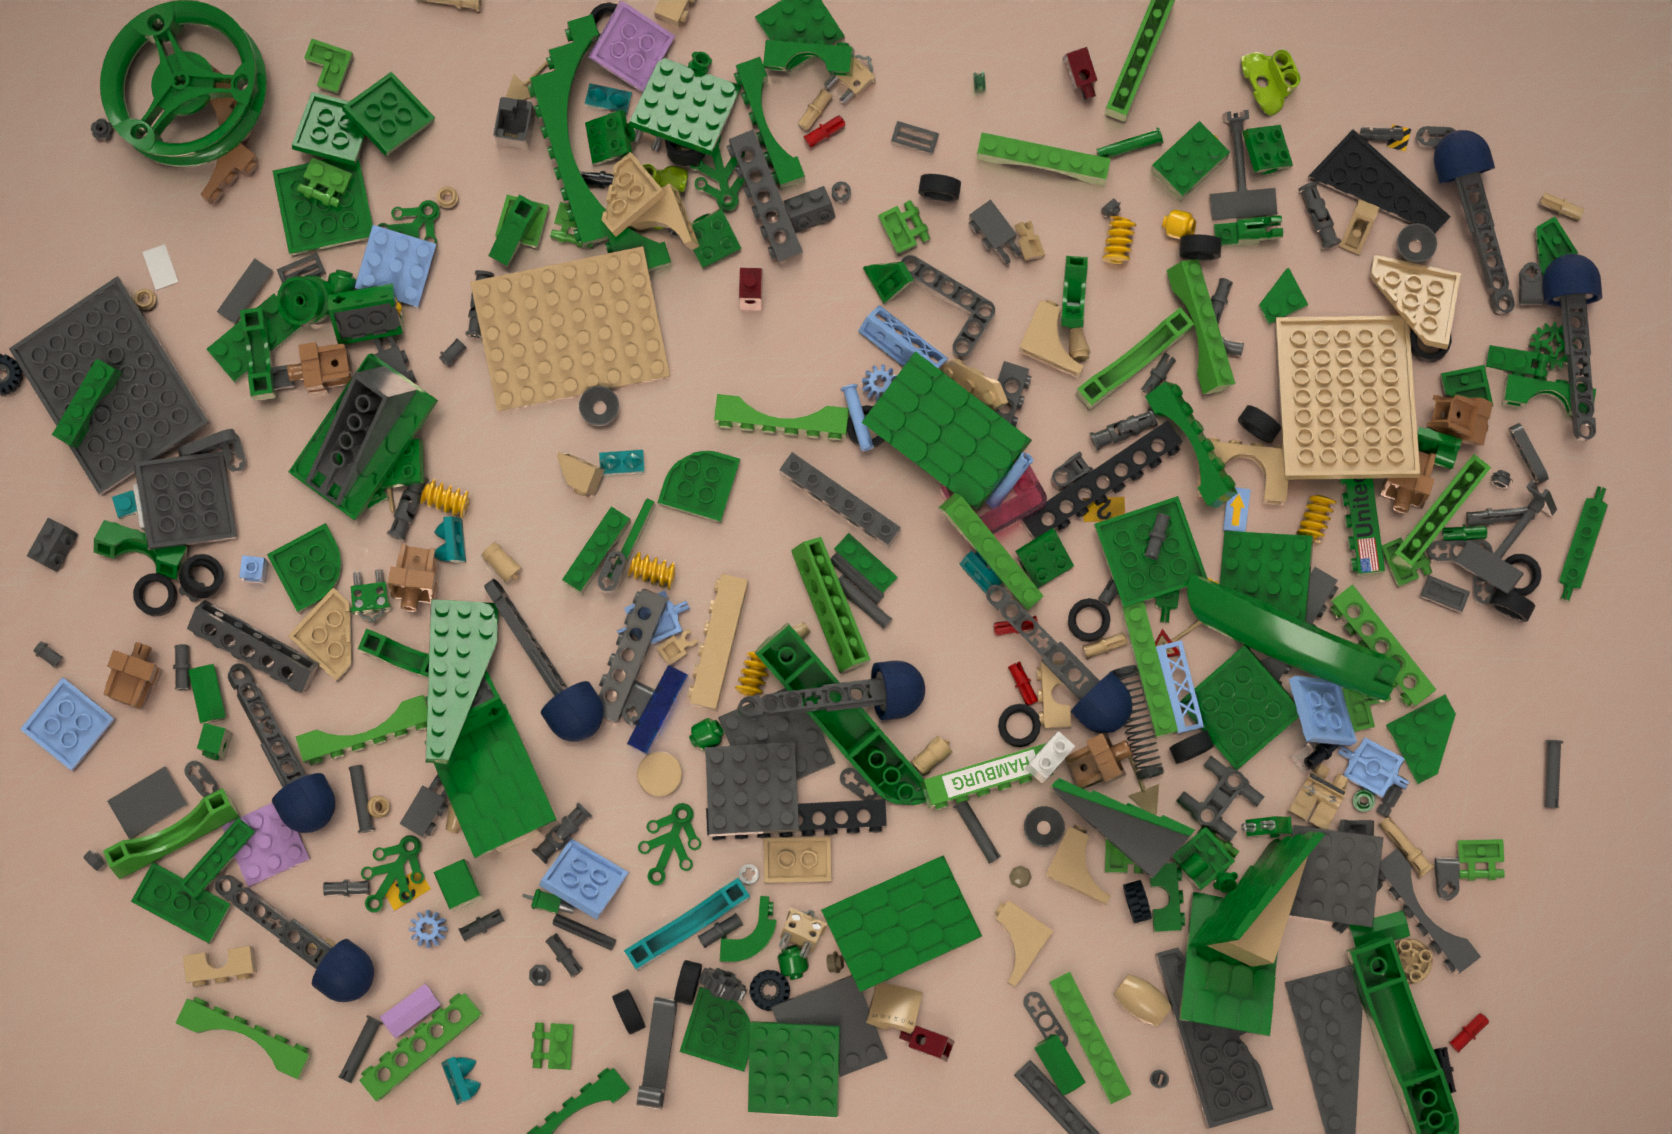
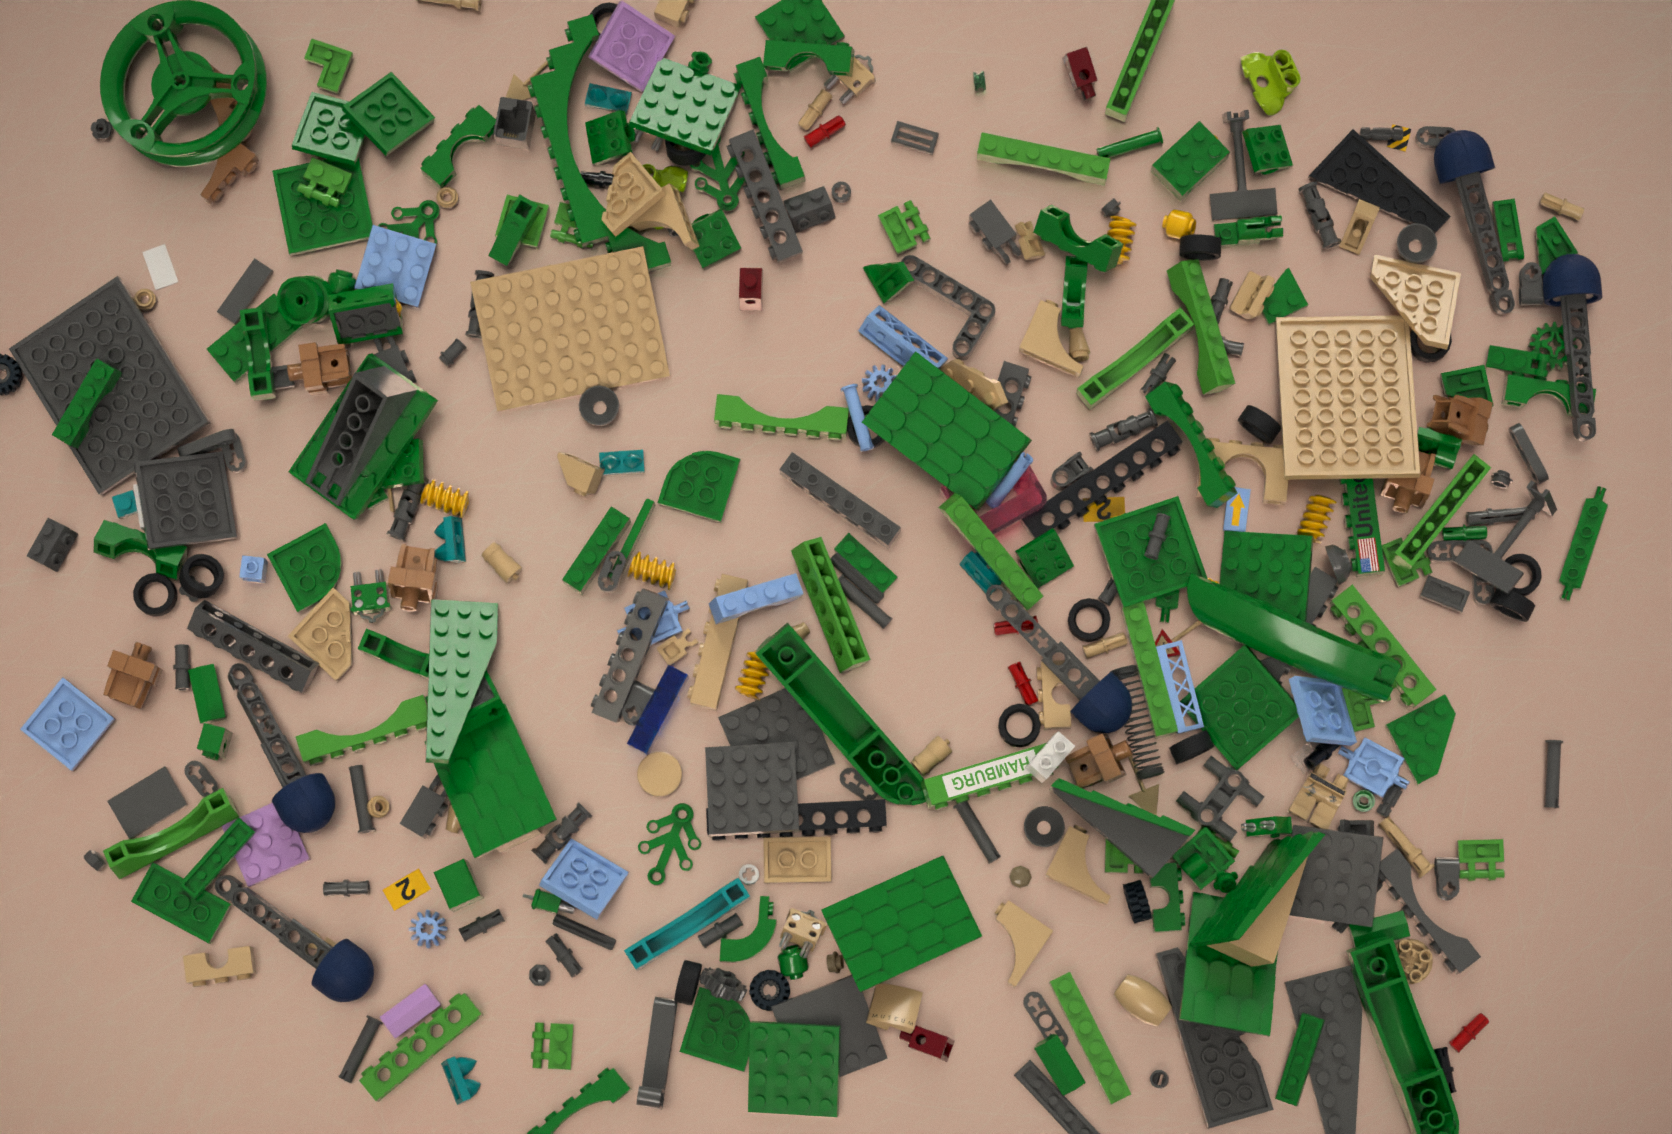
dark grey pin [33,641,63,668] -> none
bright green arch [176,997,312,1080] -> none
dark grey tile [276,252,326,283] -> none
green plant [361,835,425,913] -> none
piece [484,578,604,742] -> none
black tyre [612,989,646,1035] -> none
green head [689,718,724,751] -> none
piece [737,660,925,720] -> none
black tyre [918,174,961,202] -> none
none -> green arch [420,105,496,189]
none -> light blue arch [709,573,804,624]
none -> green arch [1033,204,1124,272]
none -> tan bracket [1229,271,1275,320]
none -> green tile [1275,1012,1325,1106]
none -> dark grey piece [1325,544,1352,584]
none -> green plate [1492,198,1524,262]

